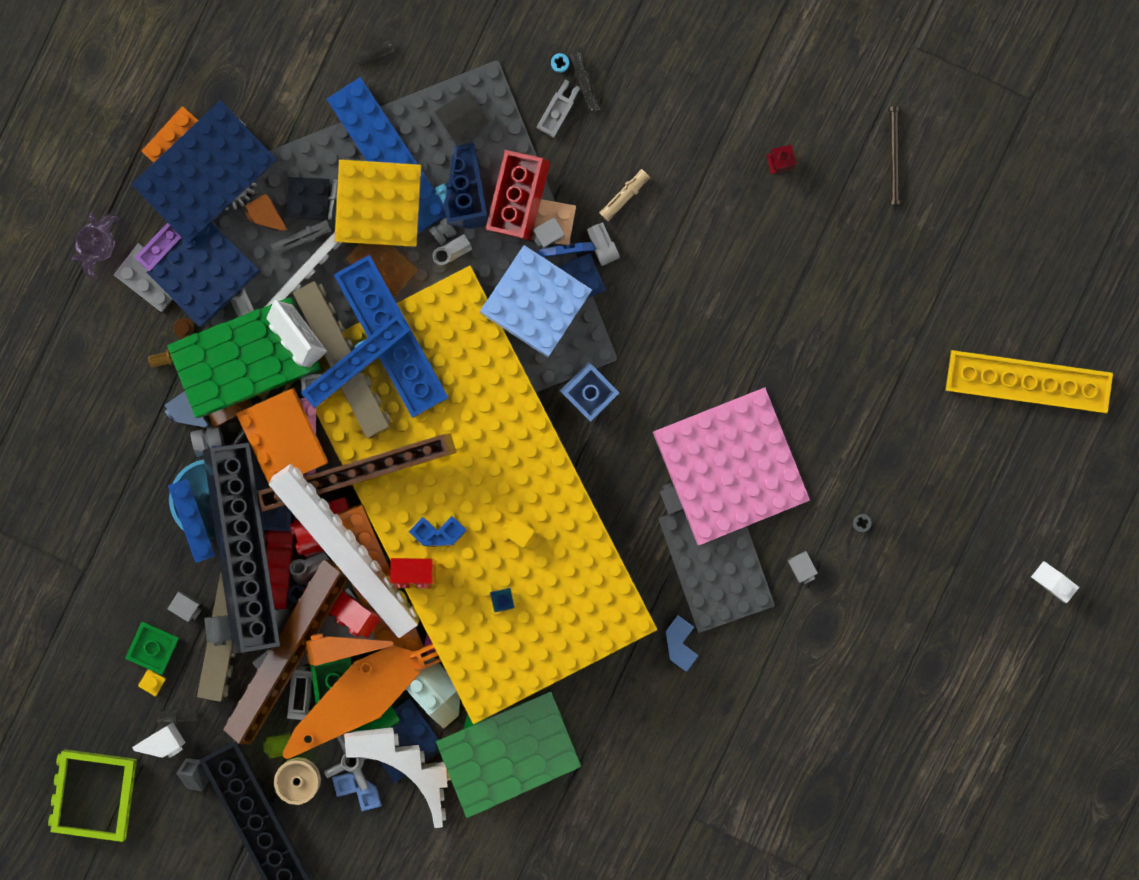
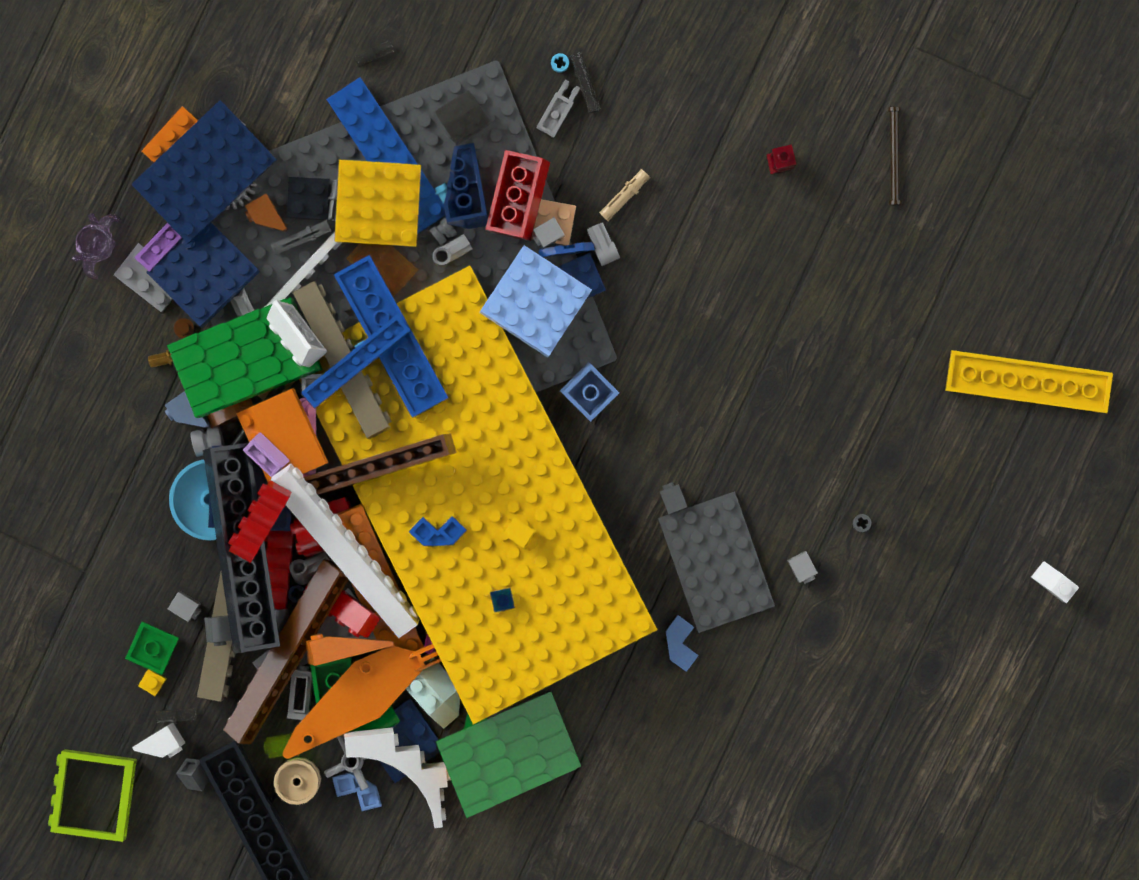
blue brick [168,479,215,563] -> none
red brick [390,558,436,589] -> none
bright pink plate [653,388,810,545] -> none
none -> red brick [228,480,292,563]
none -> lavender slope [243,433,289,478]

